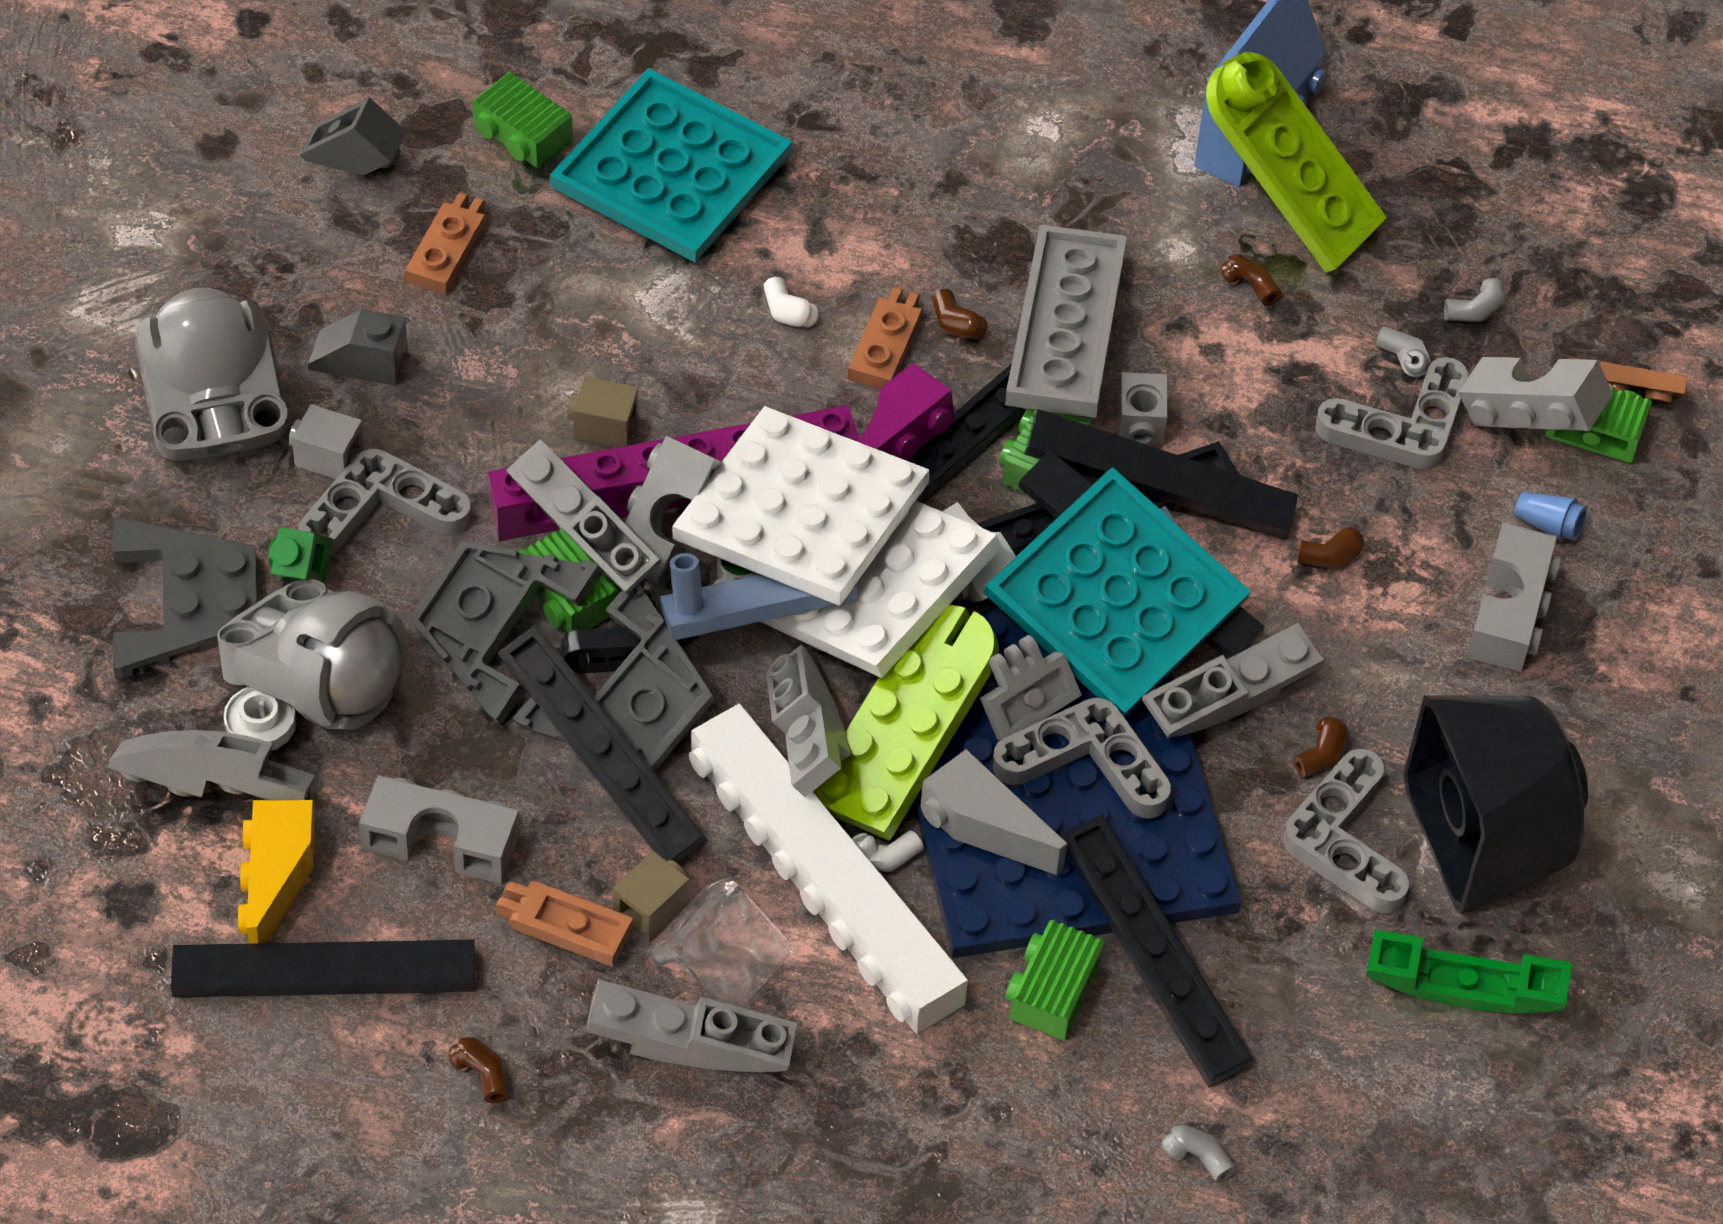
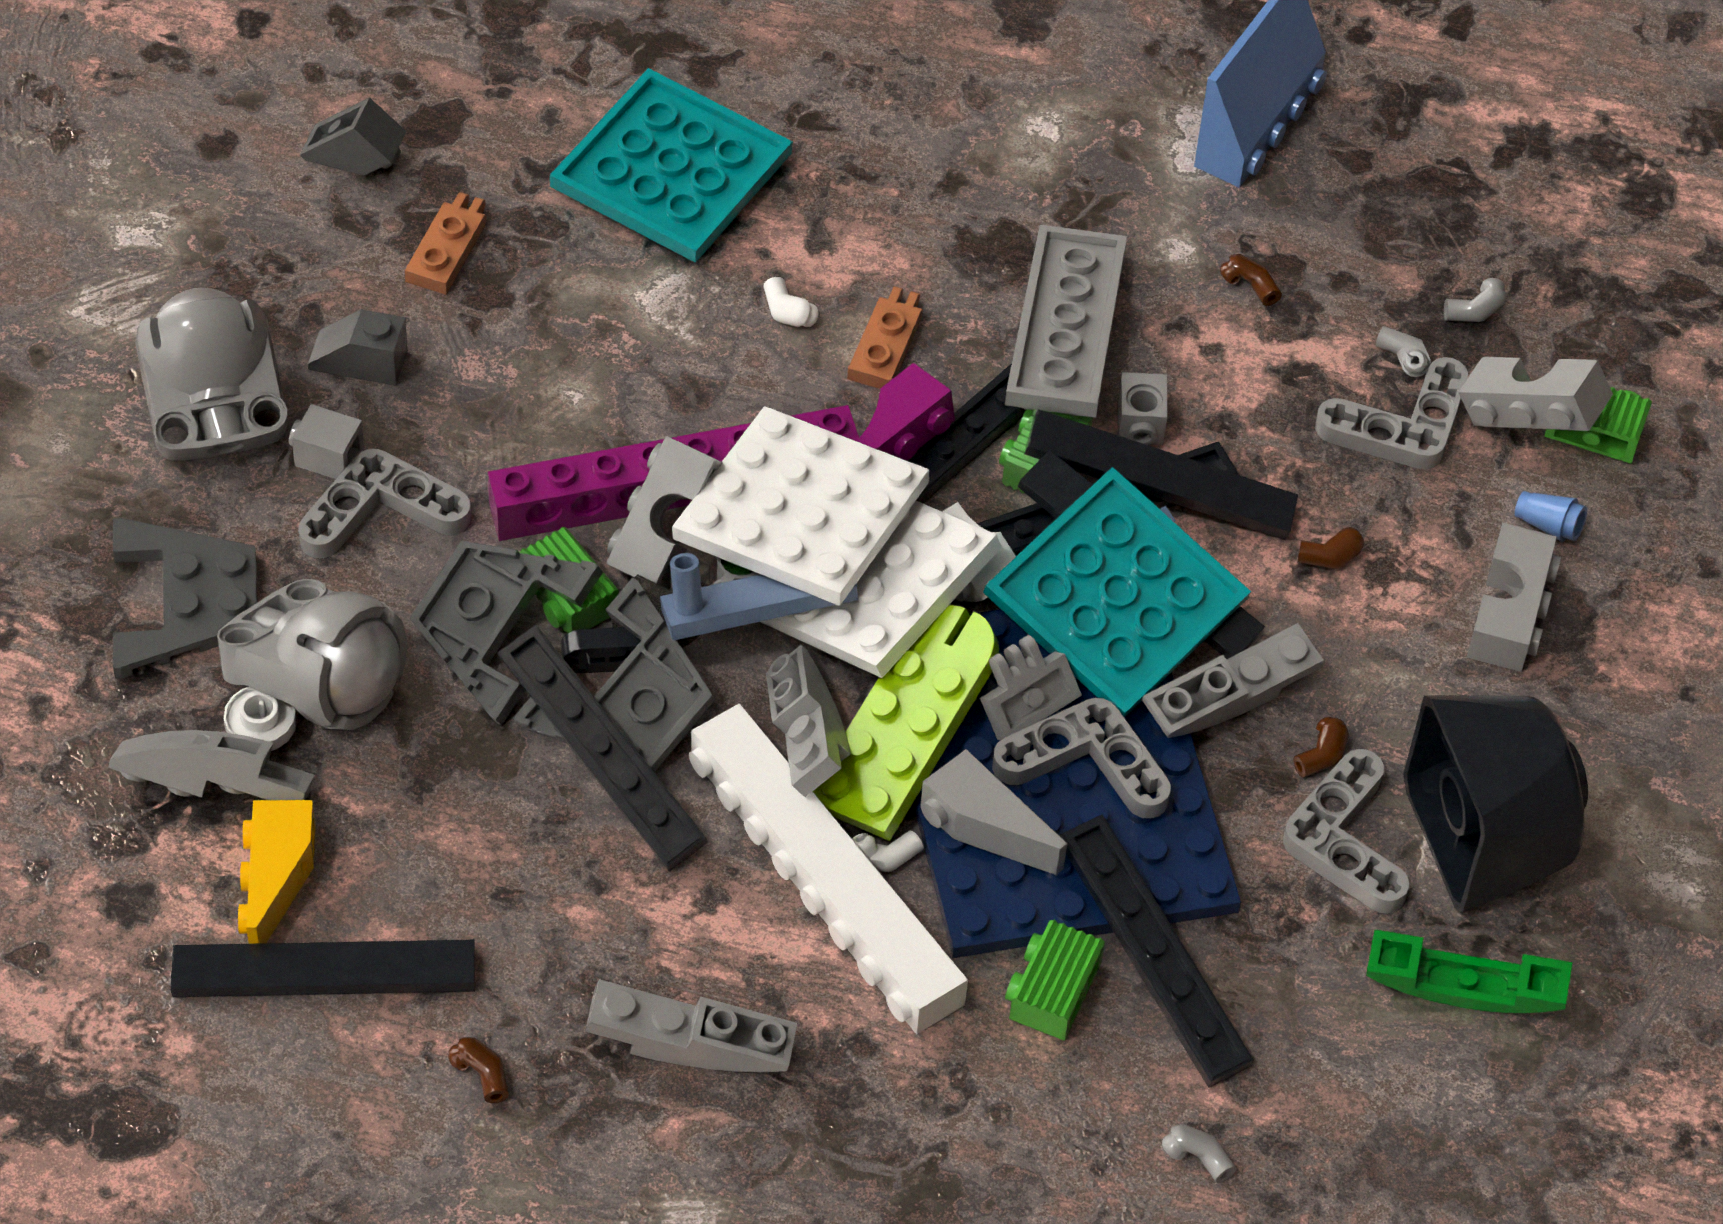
green brick [268,527,333,584] -> none
light grey arch [359,776,520,884] -> none
bright green brick [473,71,573,169] -> none
nougat hinge [494,881,633,967] -> none
light grey slope [506,438,661,594] -> none
dark tan brick [567,376,638,448] -> none
dark tan brick [612,851,690,942] -> none
clear bracket [644,877,794,1008] -> none
reddish brown arm [932,289,987,340] -> none
lime plate [1206,52,1387,273] -> none
nougat hinge [1569,358,1688,403] -> none

